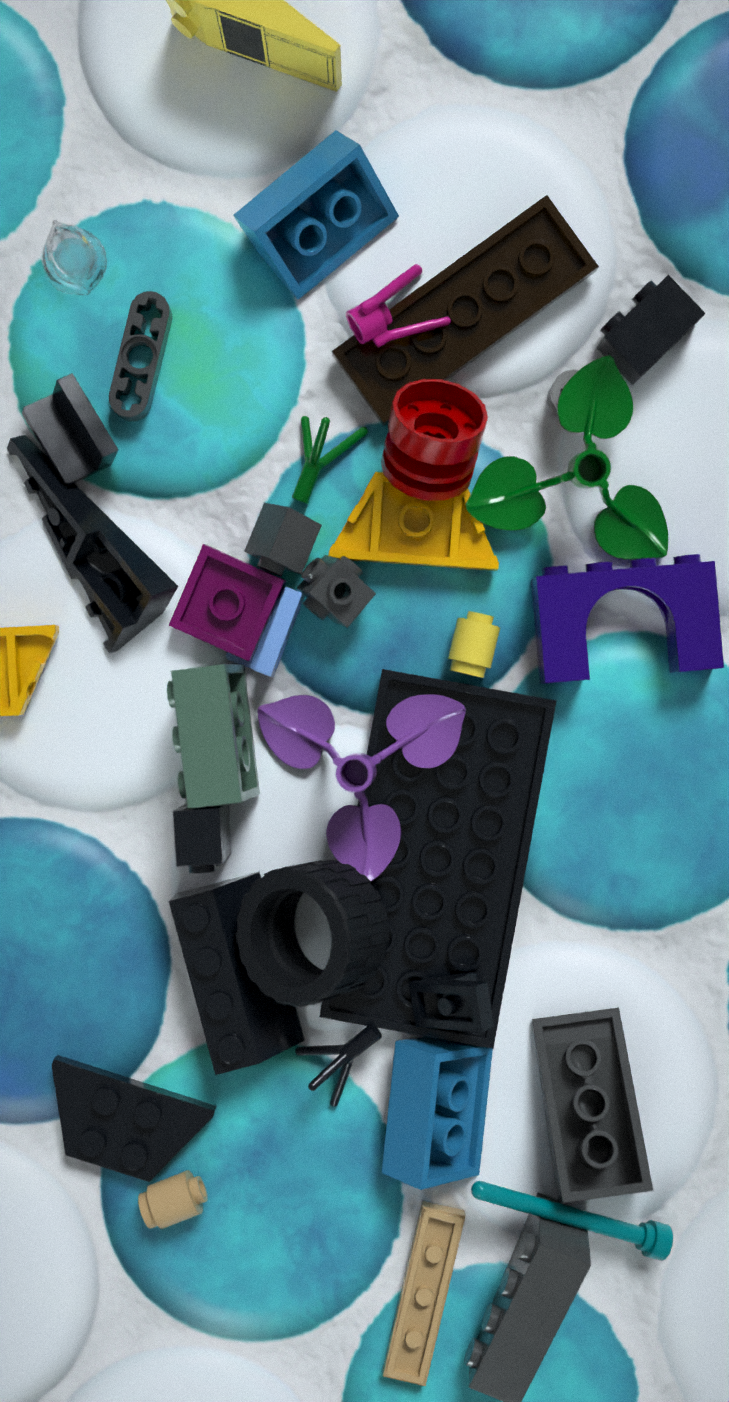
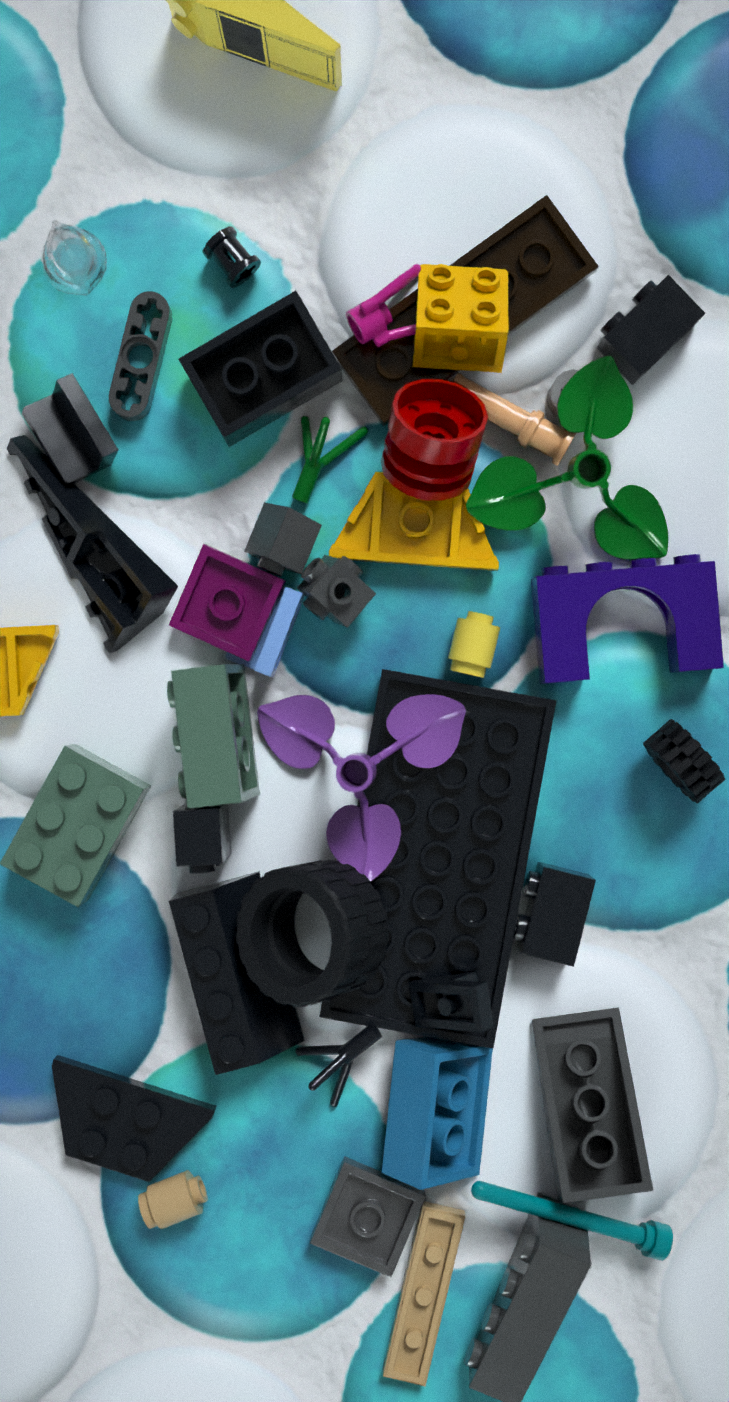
dark azure slope [233,130,399,300] -> none
none -> sand green brick [0,744,152,907]
none -> black brick [178,291,343,447]
none -> black bush [202,226,261,288]
none -> flat silver plate [310,1156,426,1277]
none -> yellow bracket [413,264,508,373]
none -> light nougat pin [453,372,576,466]
none -> black brick [513,862,596,967]
none -> black tyre [643,719,725,803]

